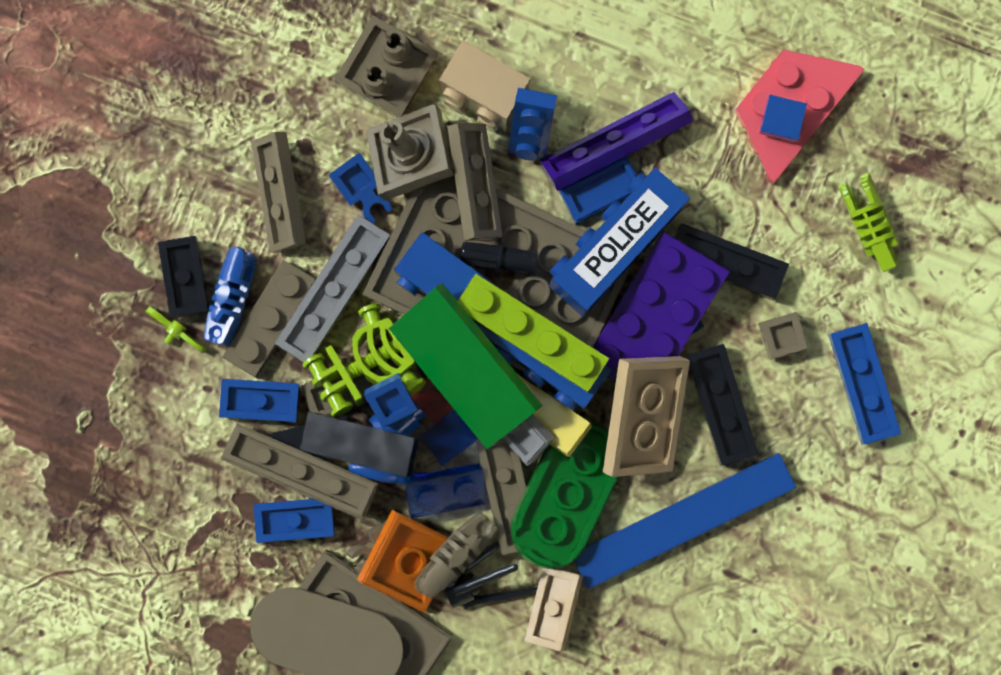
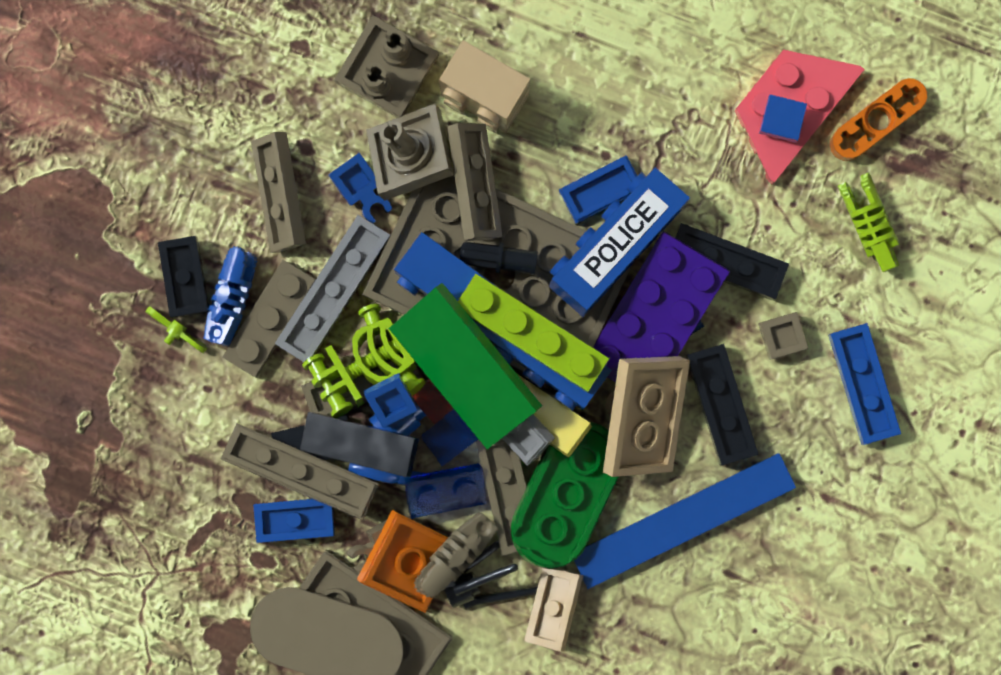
blue plate [219,379,300,423] -> none
blue plate [508,88,557,160] -> none
dark purple plate [539,92,693,191] -> none
none -> orange beam [830,78,927,161]

